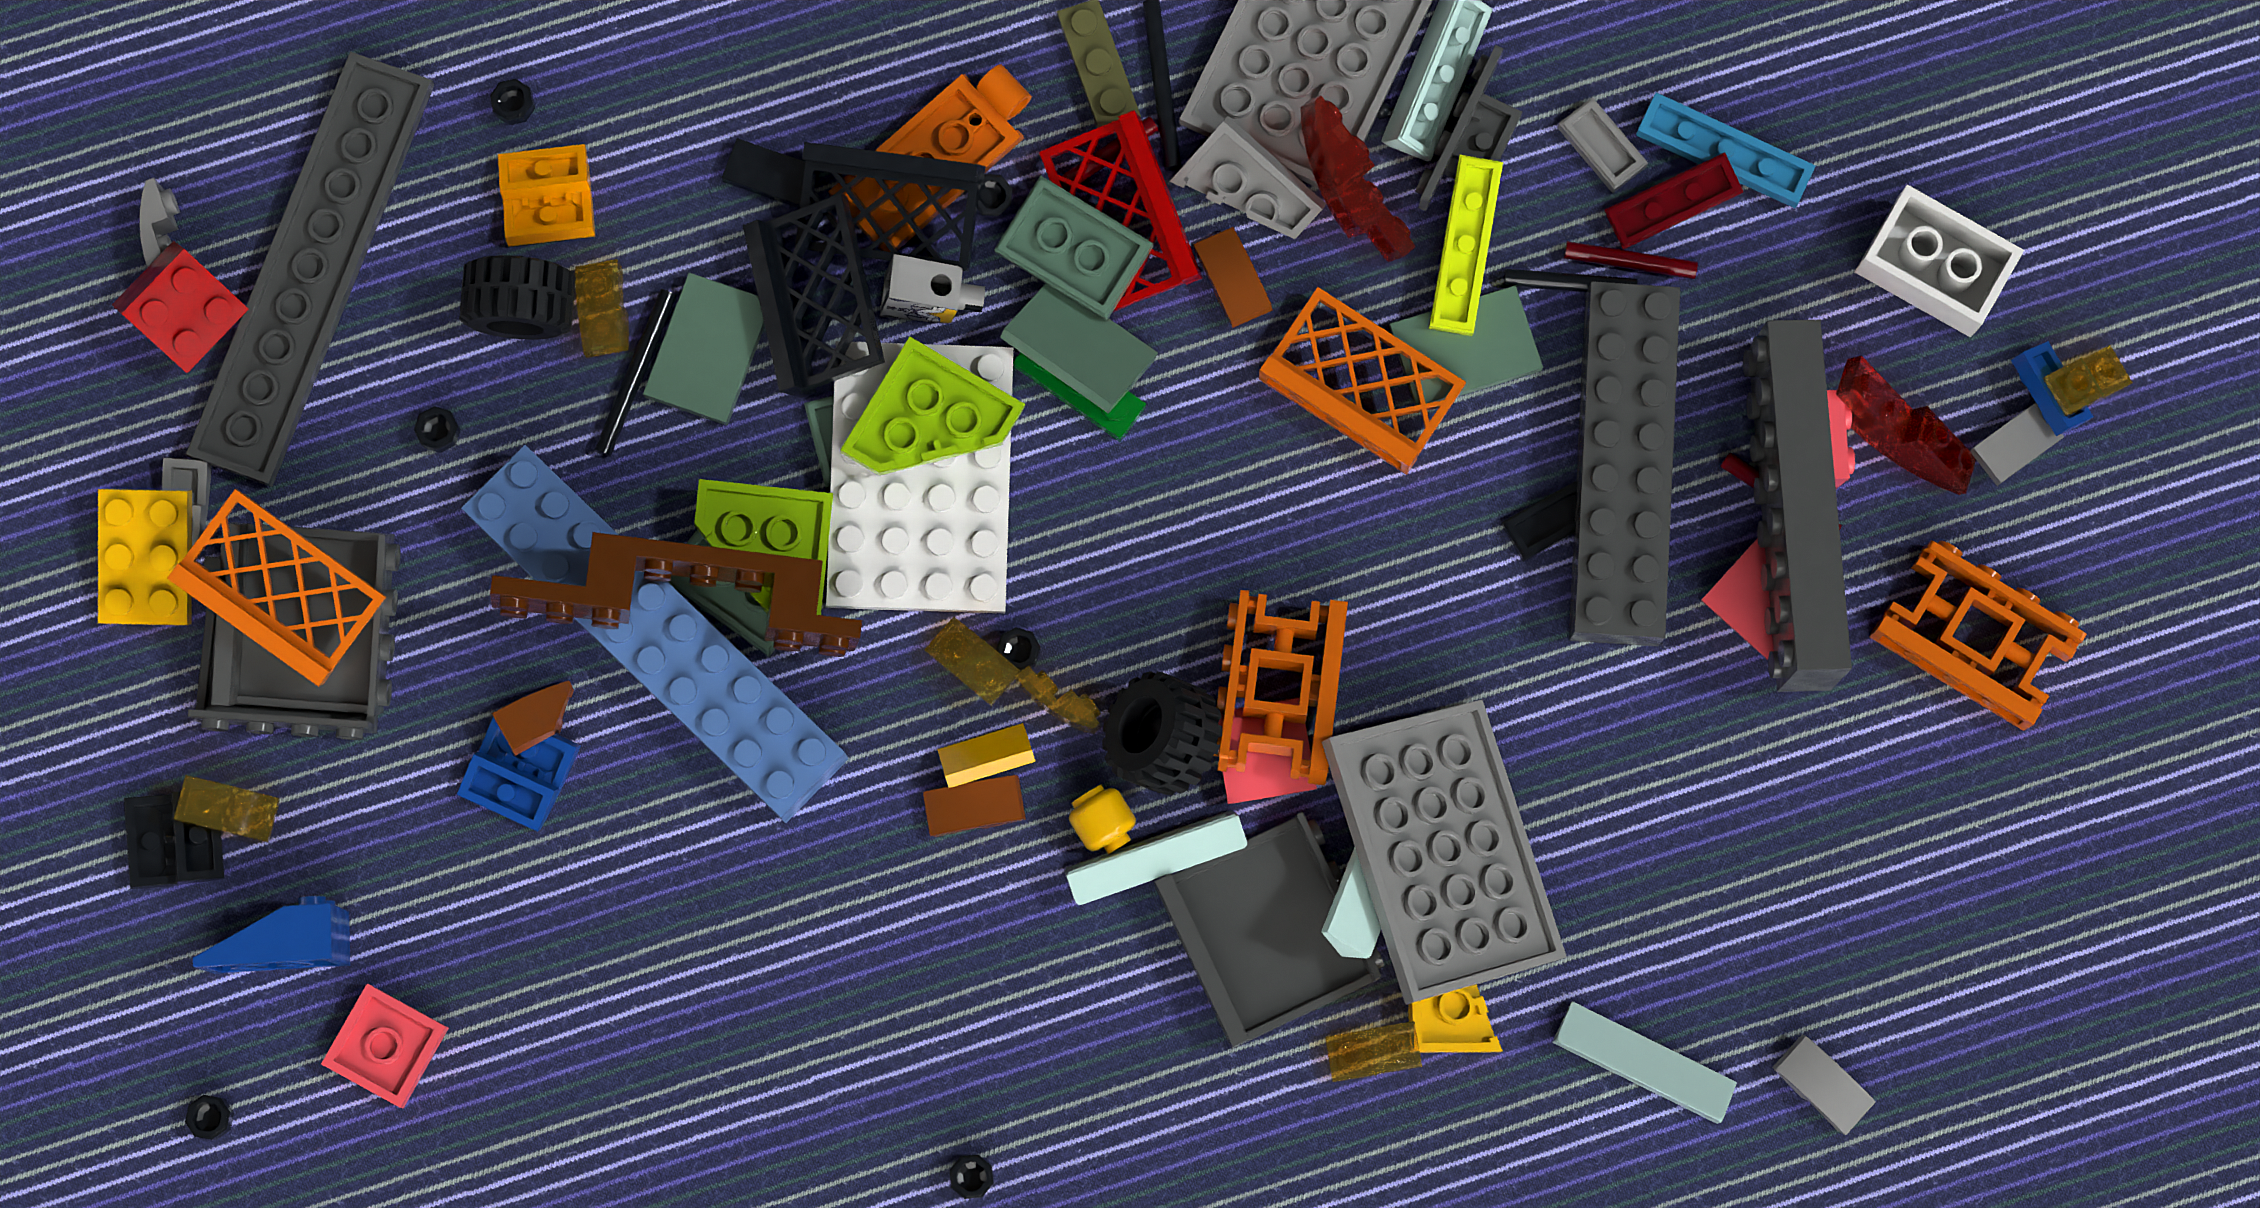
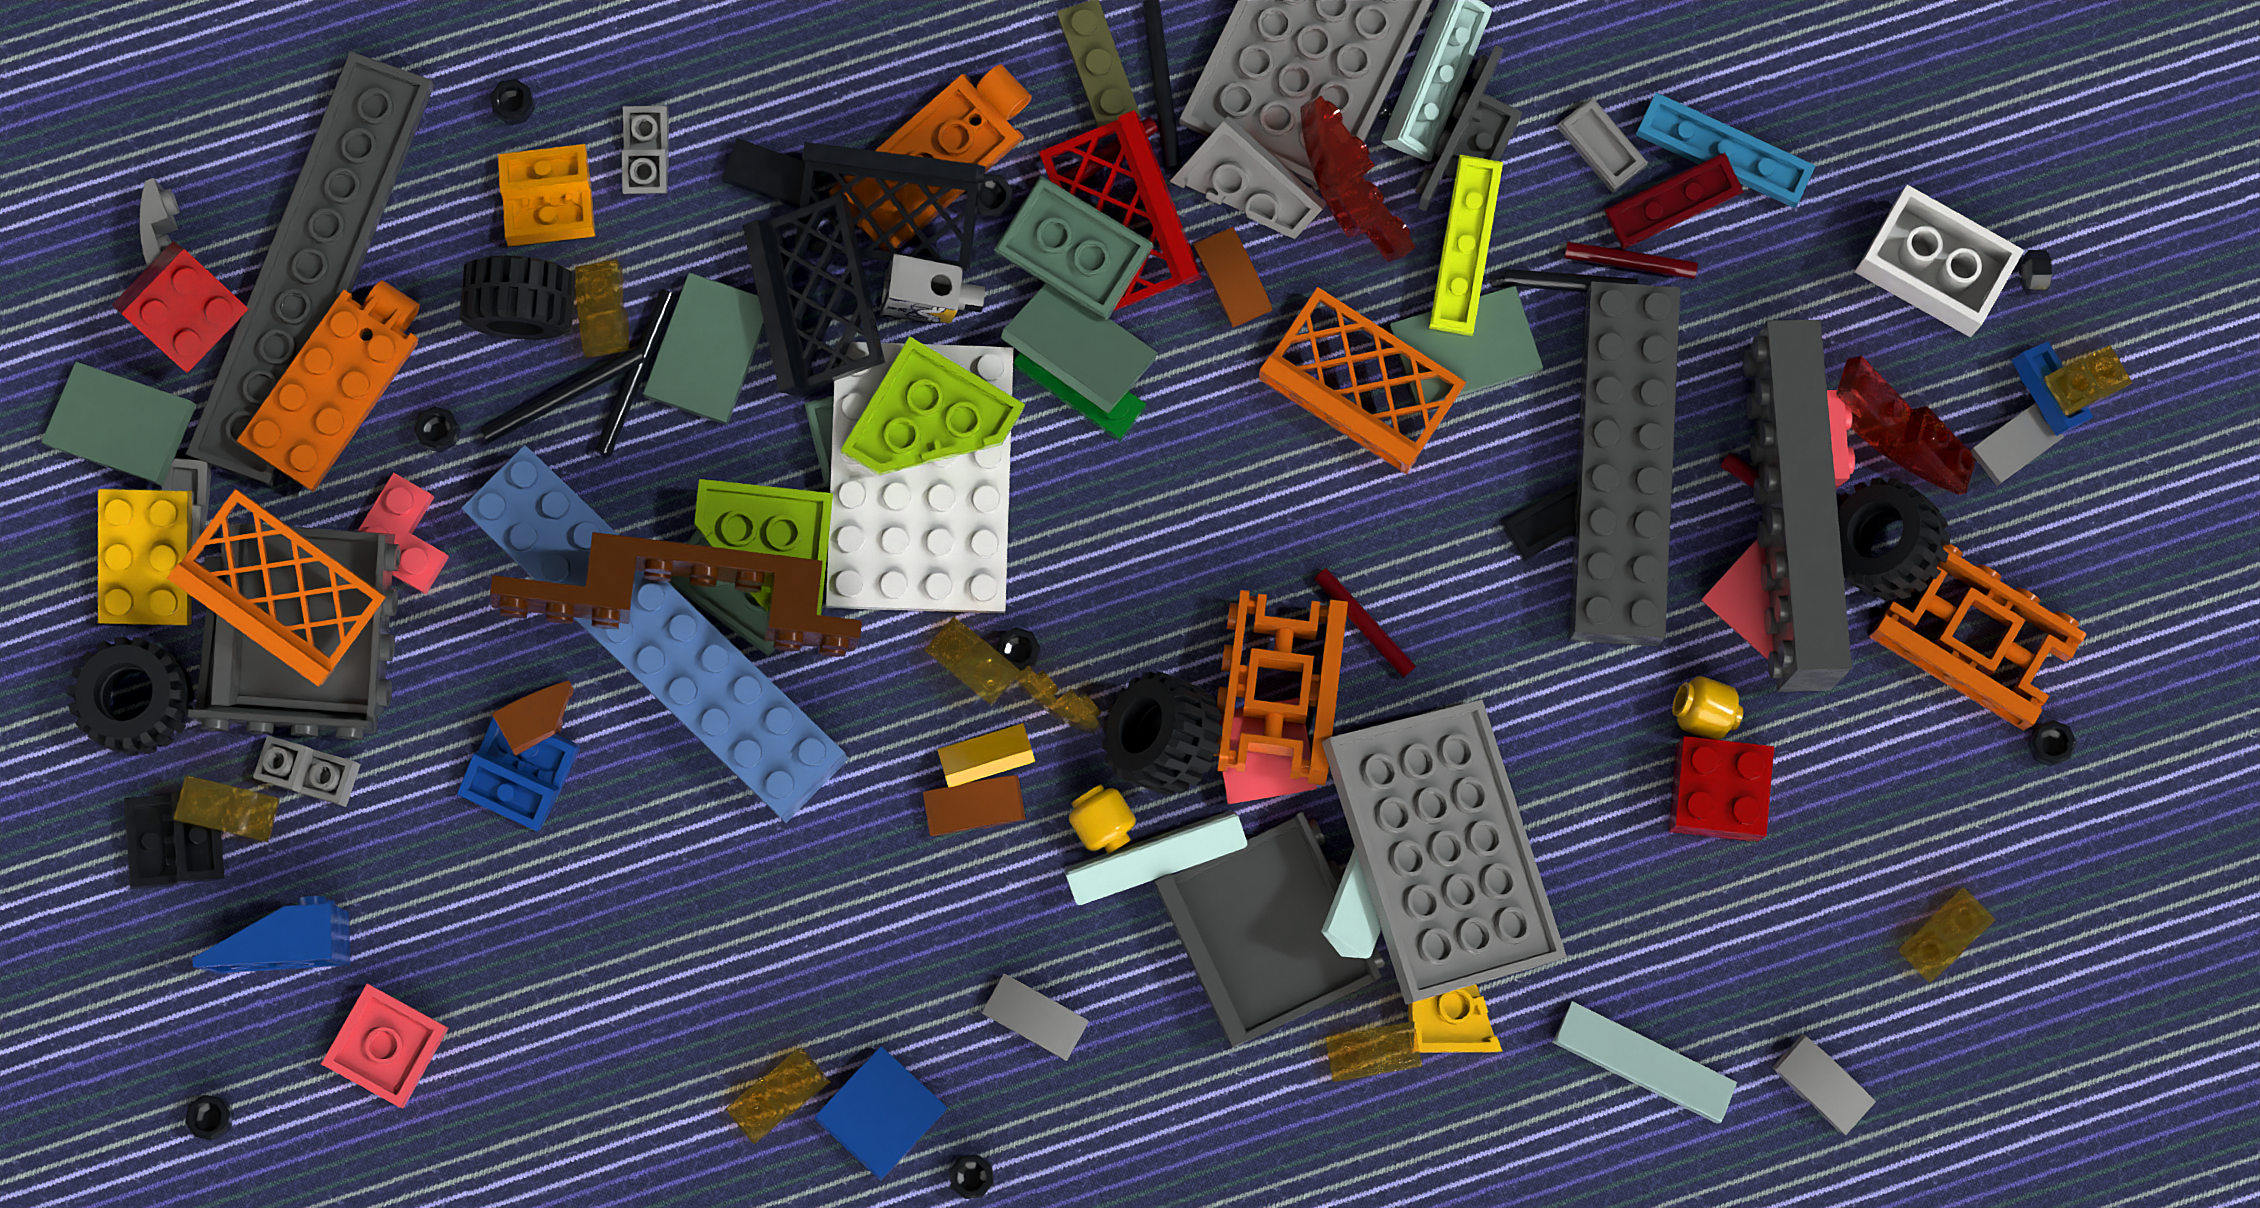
none -> sand green tile [41,362,196,486]
none -> black tyre [67,636,194,756]
none -> orange hinge [237,280,420,493]
none -> light grey slope [253,735,361,807]
none -> coral plate [358,472,449,595]
none -> black bar [481,345,646,444]
none -> light grey slope [622,106,669,194]
none -> clear yellow slope [726,1047,830,1144]
none -> blue slope [814,1046,948,1181]
none -> light grey slope [982,974,1089,1061]
none -> dark red bar [1314,567,1417,678]
none -> red brick [1668,736,1774,842]
none -> yellow head [1672,676,1743,740]
none -> black tyre [1838,477,1950,600]
none -> clear yellow slope [1898,886,1996,983]
none -> black tile [2019,250,2052,294]
none -> black tile [2028,720,2077,767]

